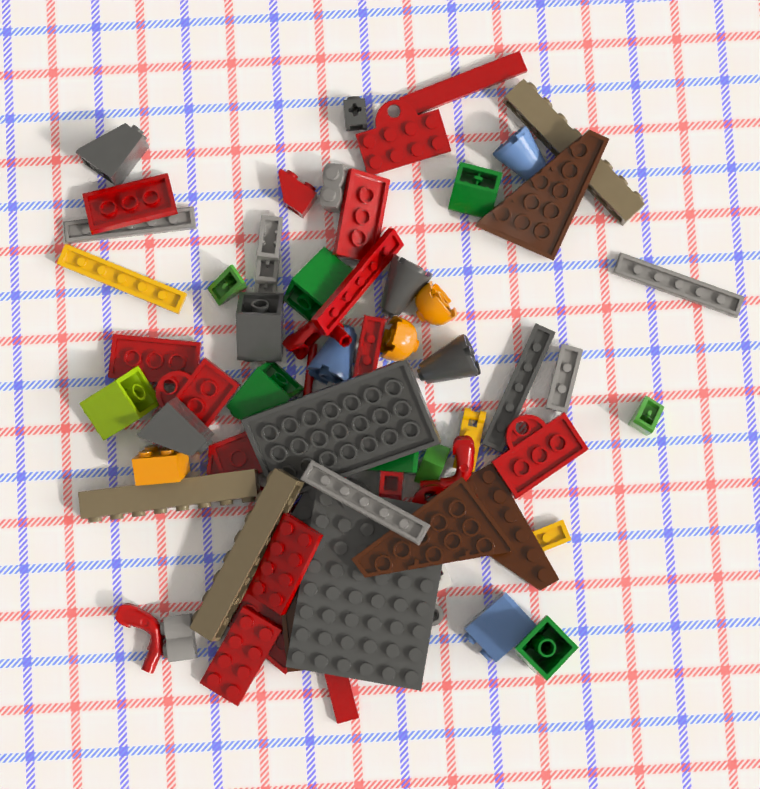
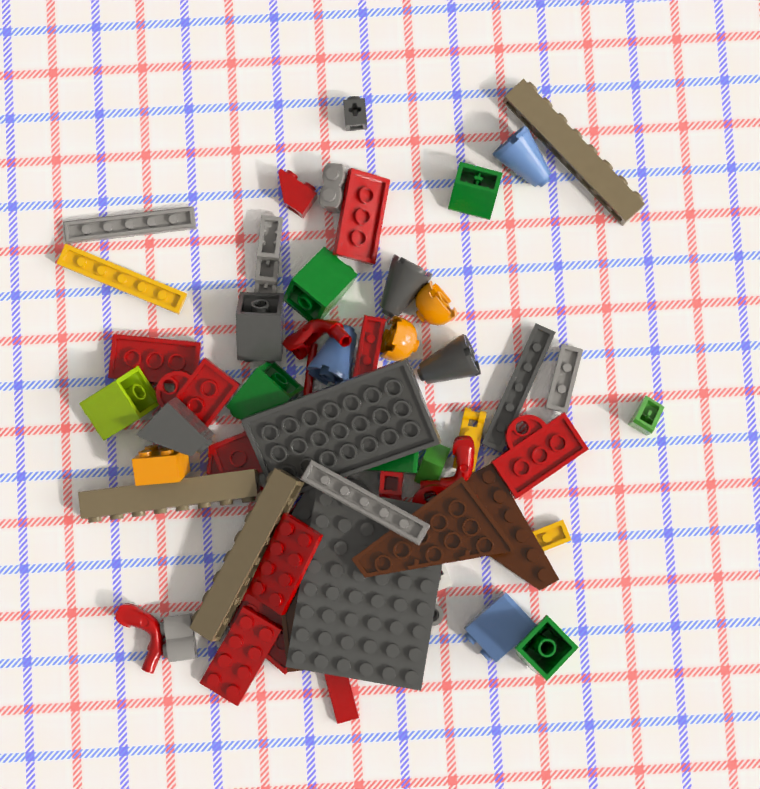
dark grey slope [76,123,149,186] -> none
red plate [82,173,178,235] -> none
bright green slope [207,264,248,306] -> none
red plate [311,228,404,336] -> none
red plate [355,99,451,175] -> none
red tile [399,51,528,115] -> none
reddish brown wing [475,129,609,261] -> none
light grey tile [612,252,745,318] -> none

